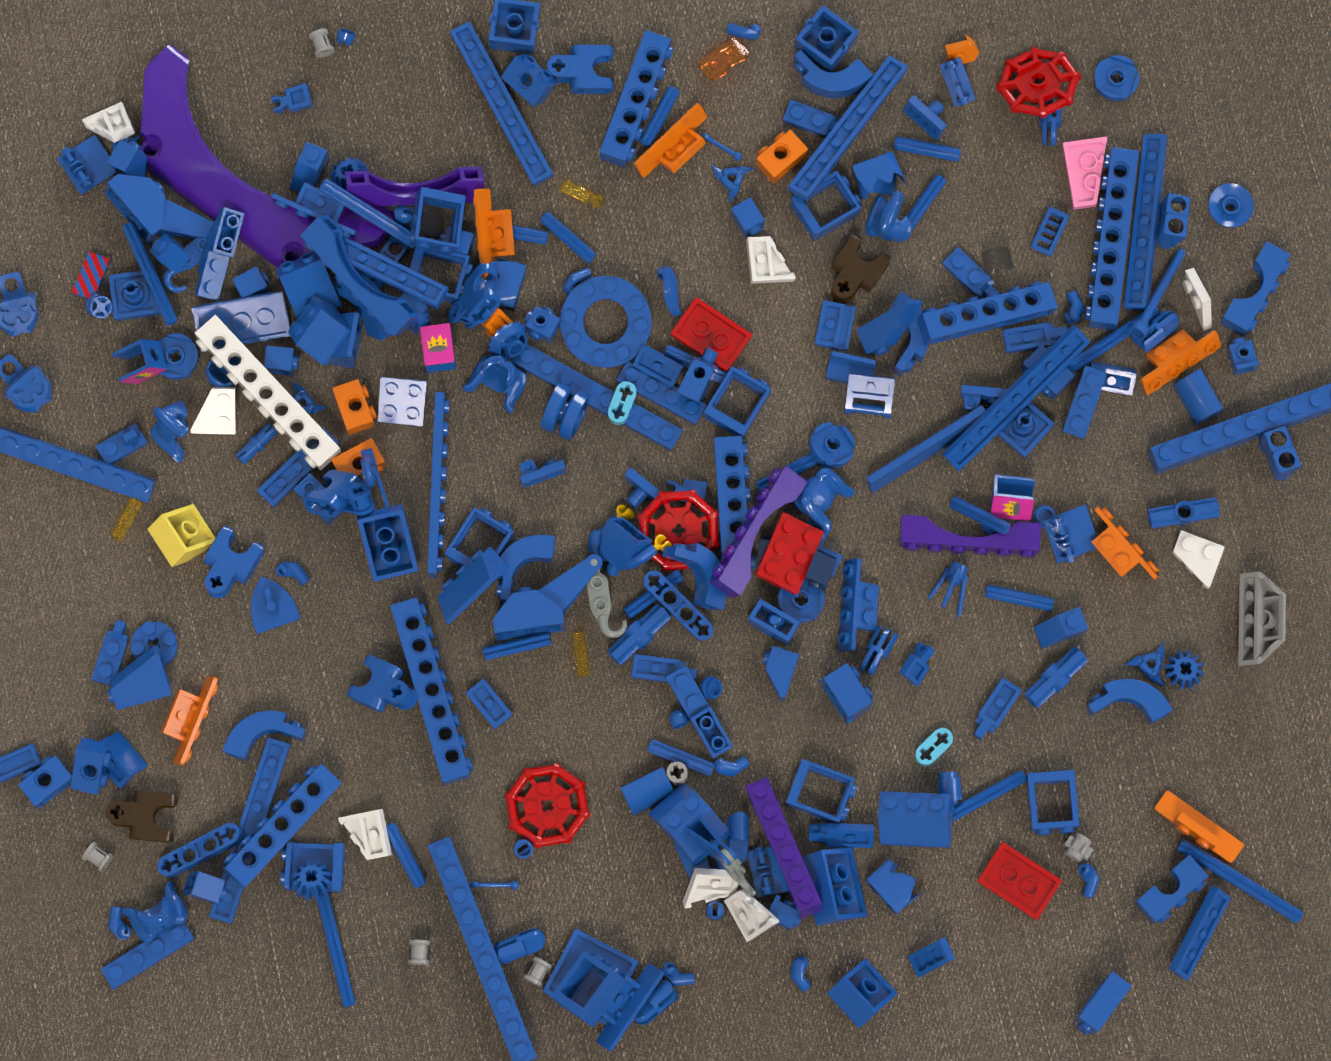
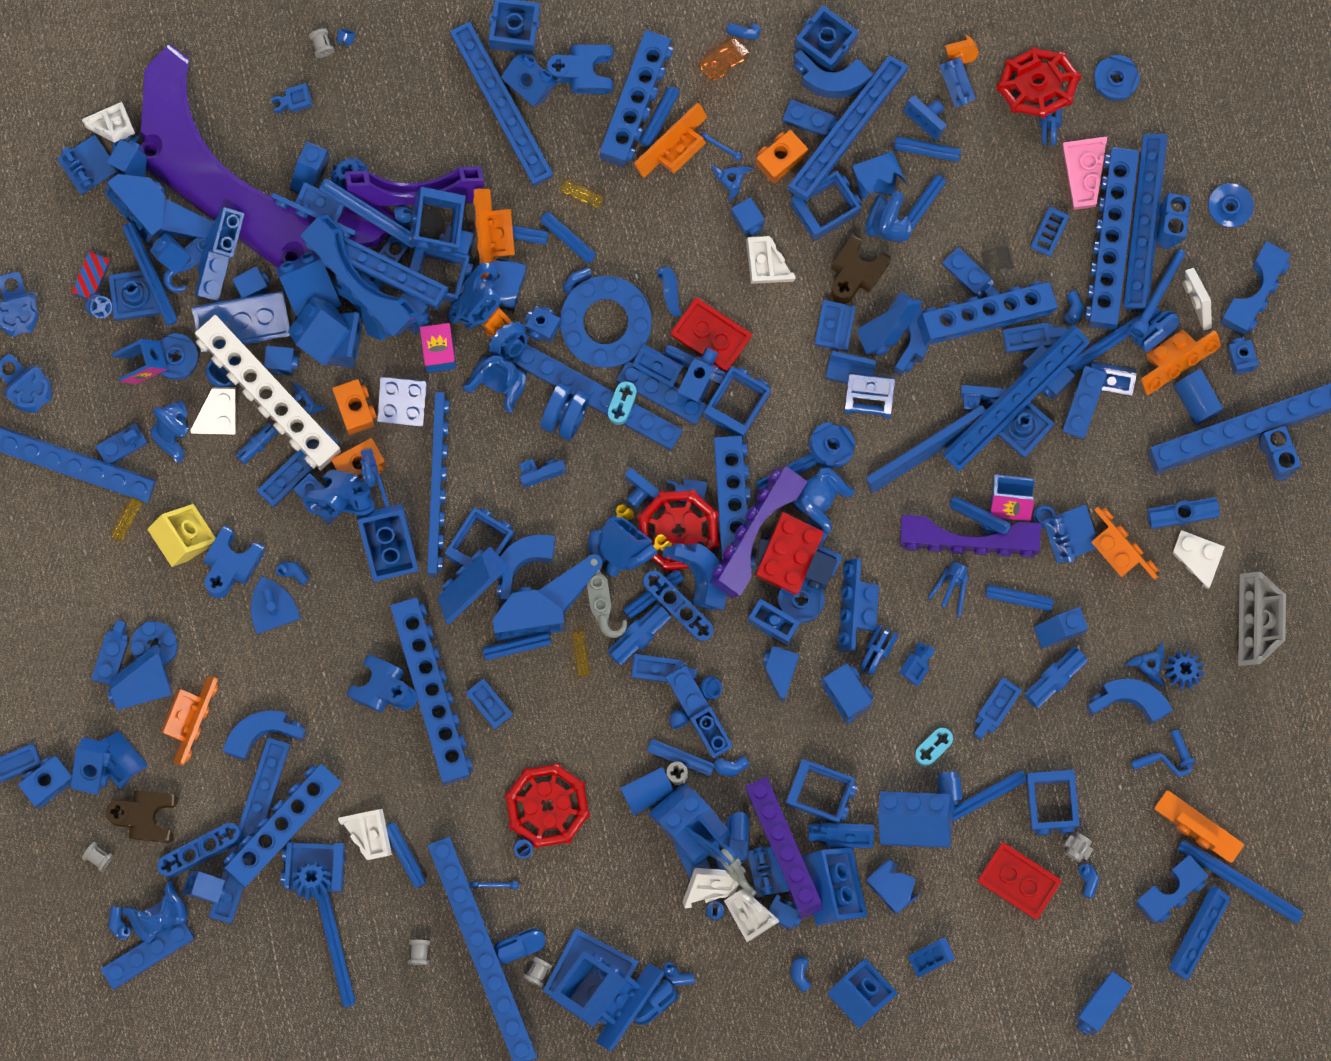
none -> blue piece [1130,729,1196,777]

